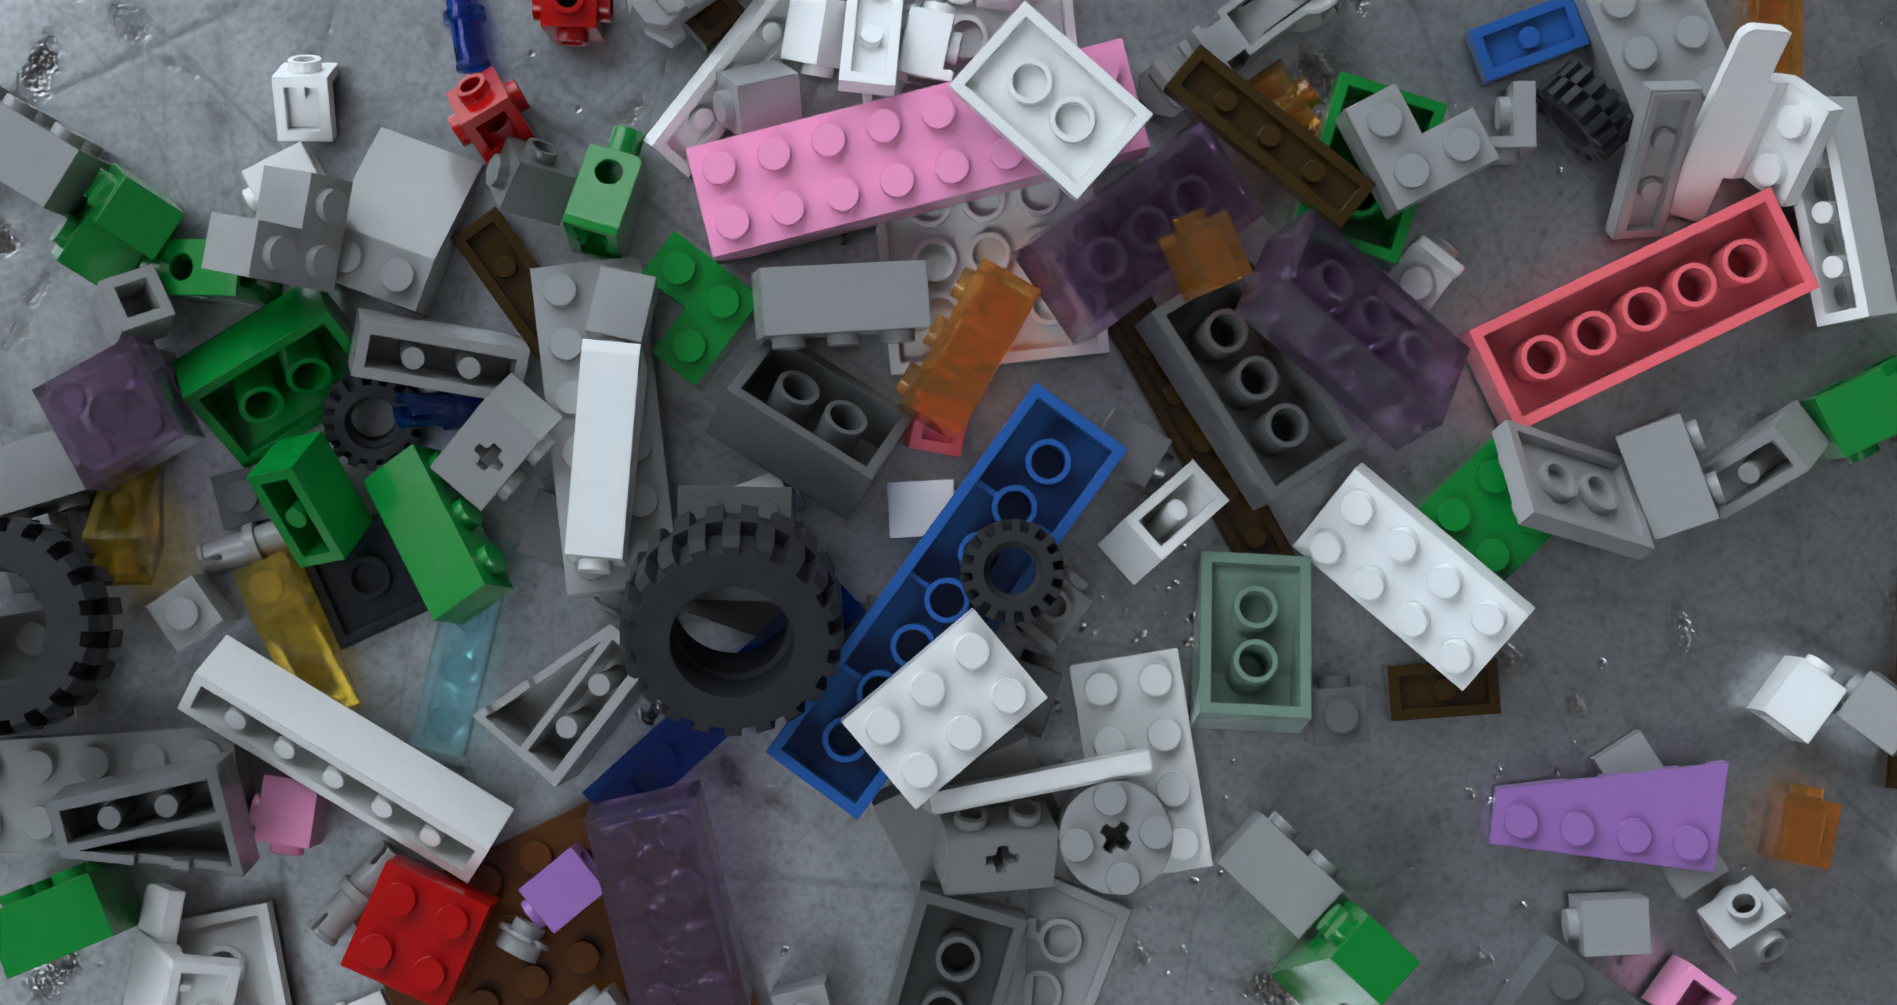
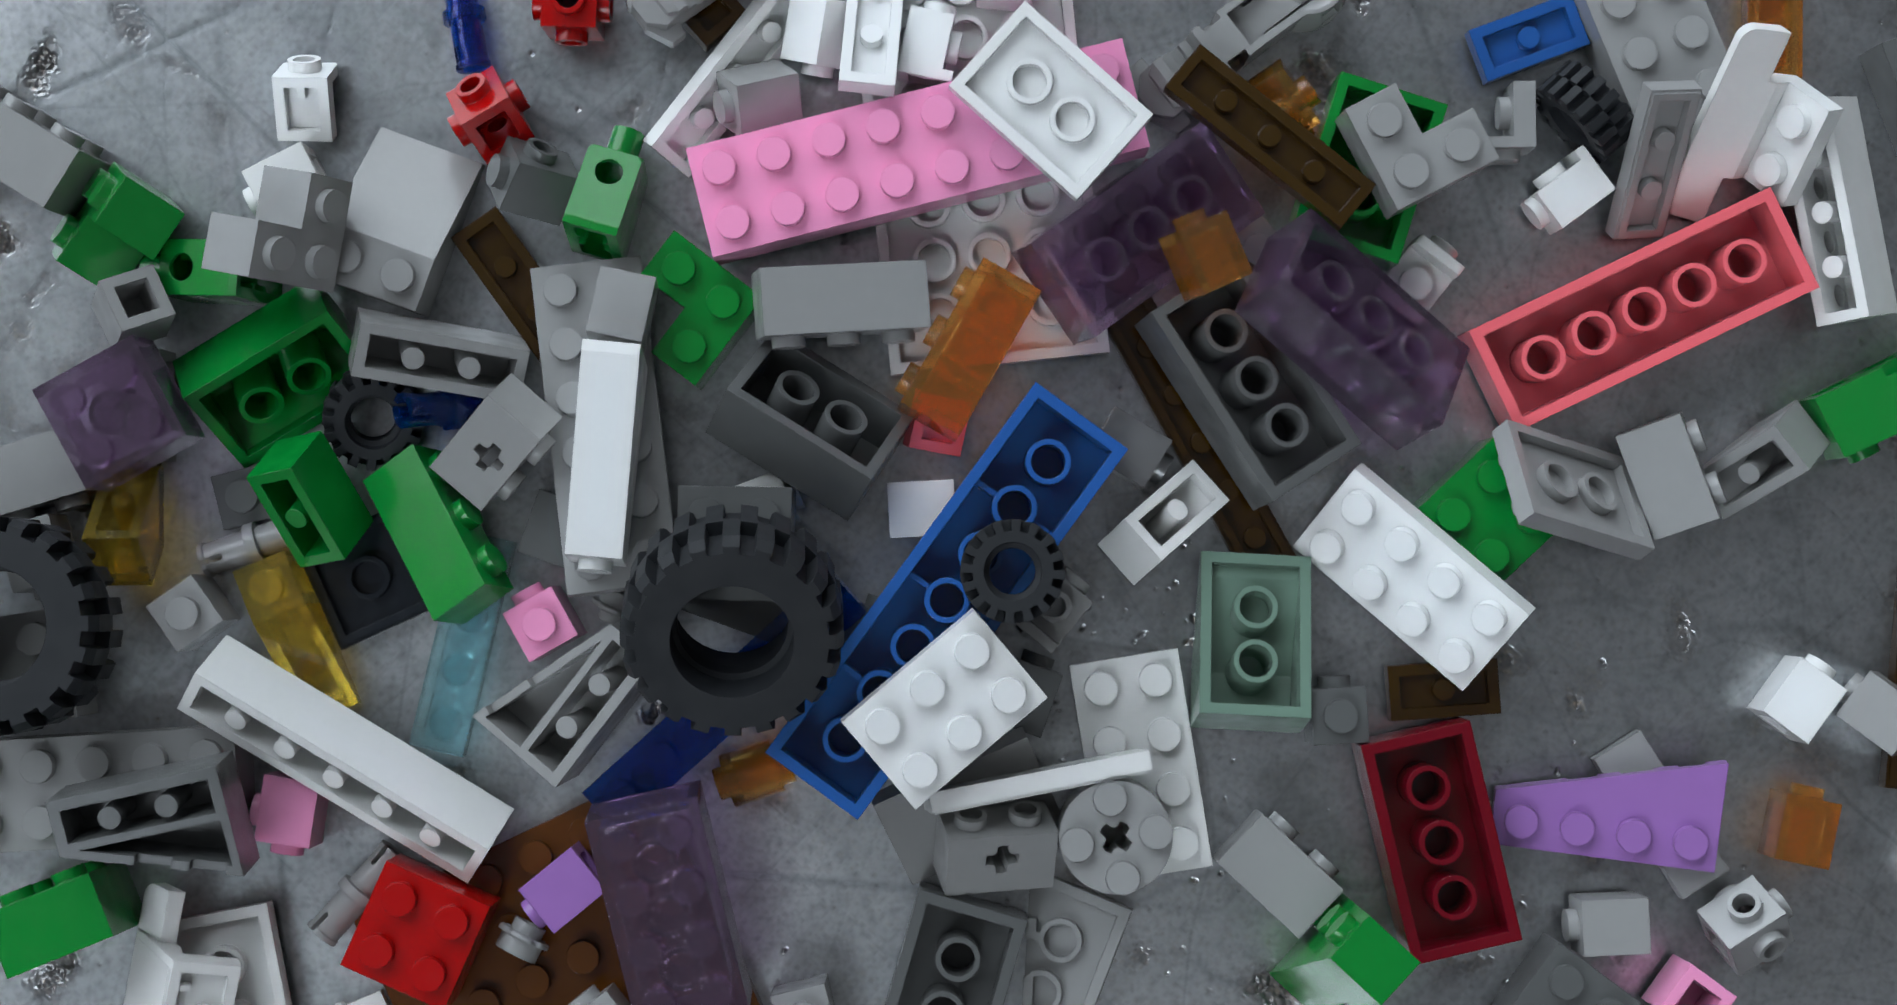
none -> bright pink brick [502,582,587,662]
none -> clear orange brick [712,738,797,807]
none -> dark red brick [1351,717,1522,964]
none -> white brick [1521,145,1616,235]

